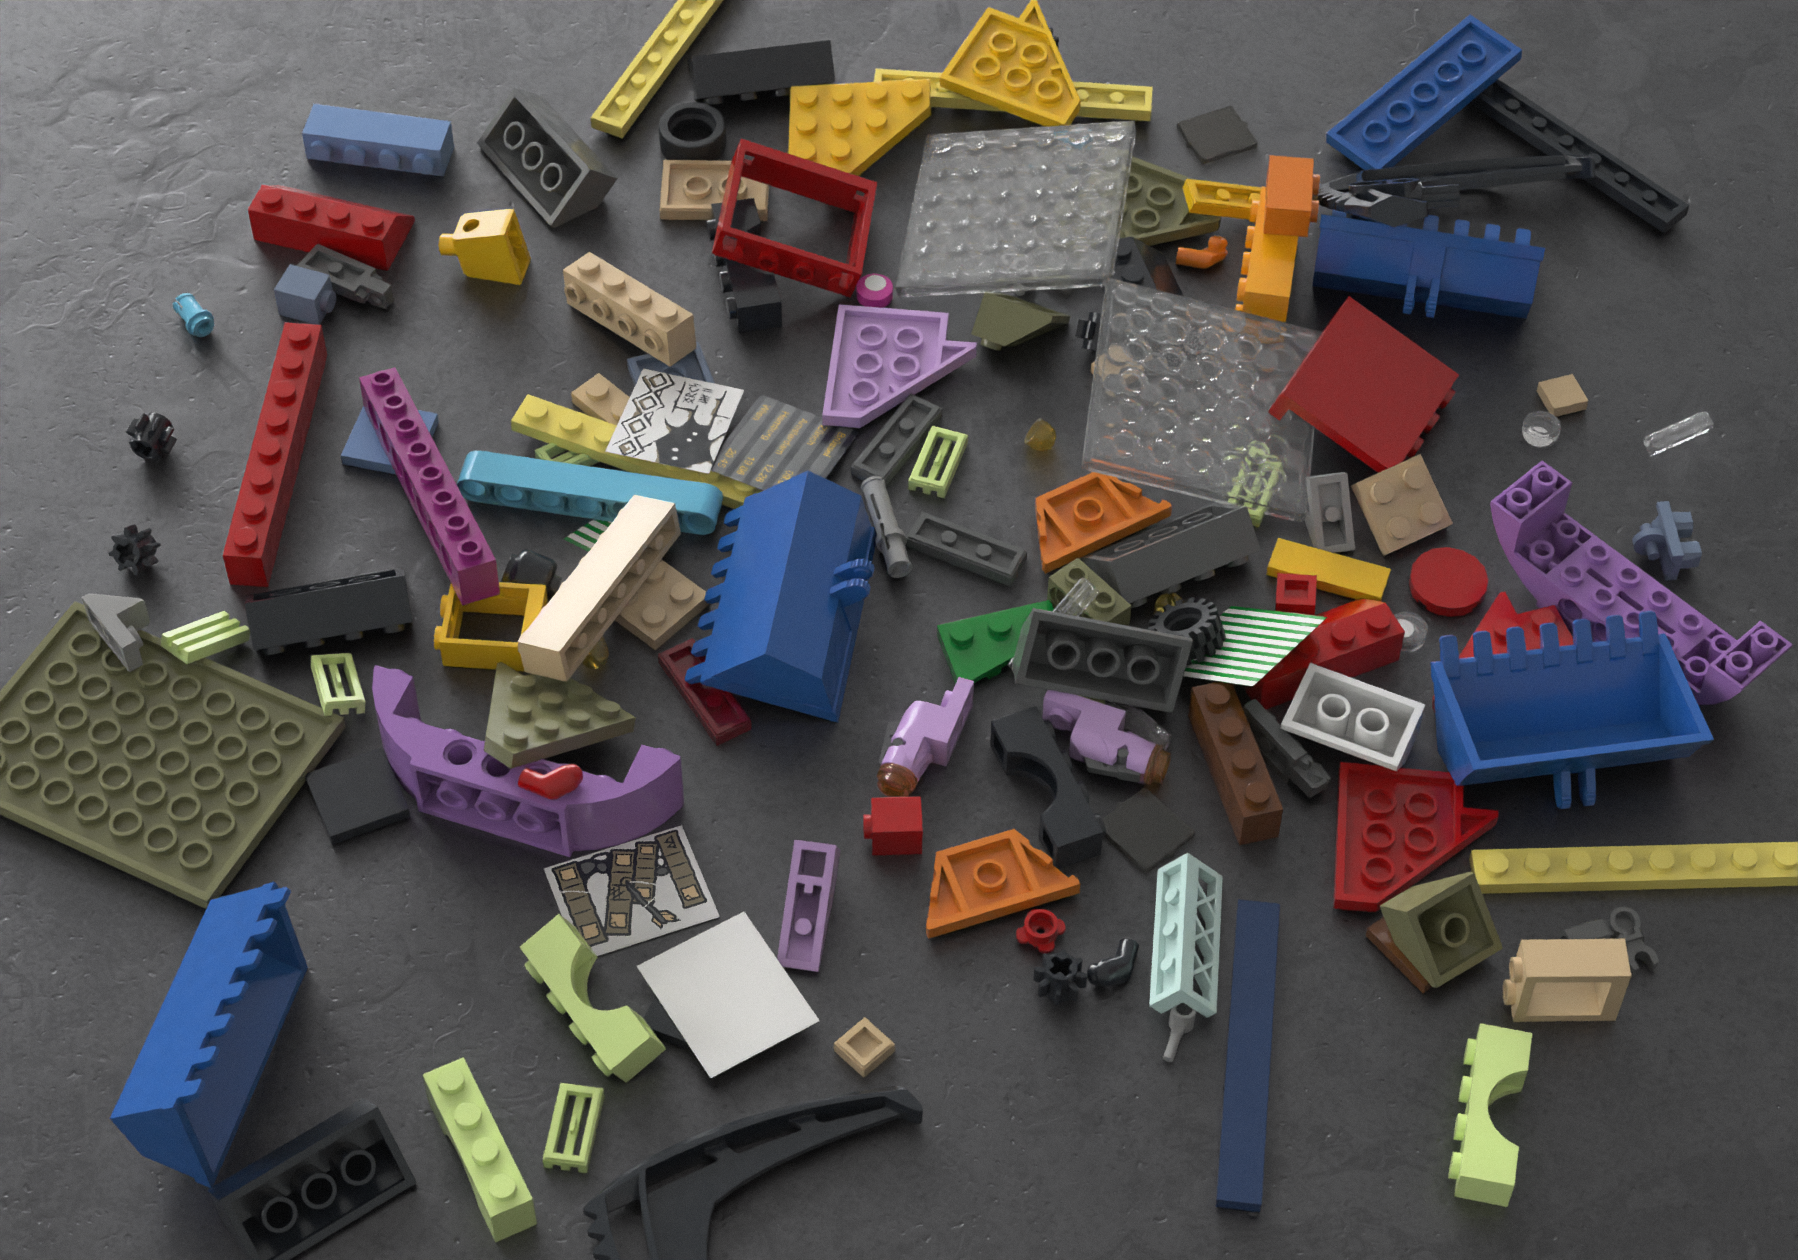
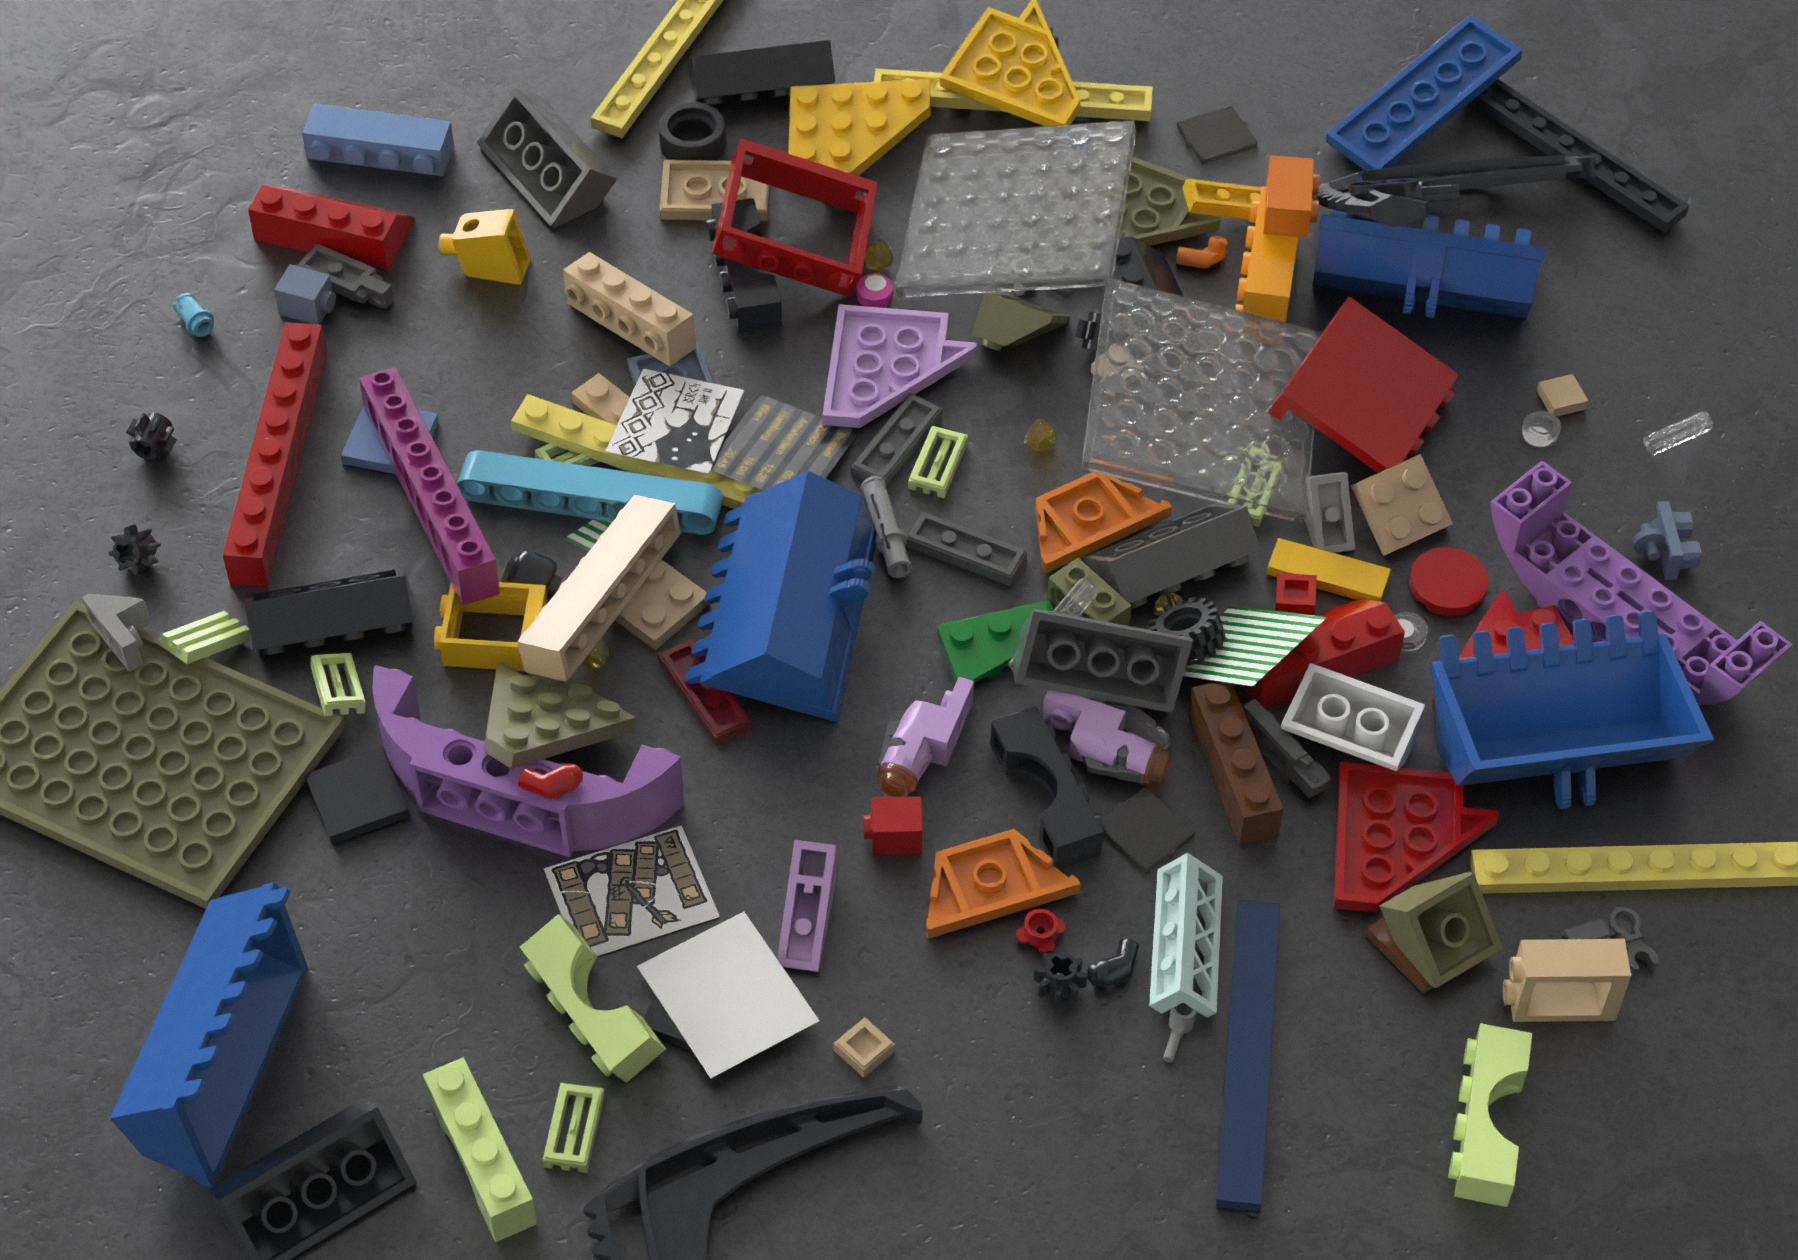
none -> clear yellow hinge [864,239,893,271]

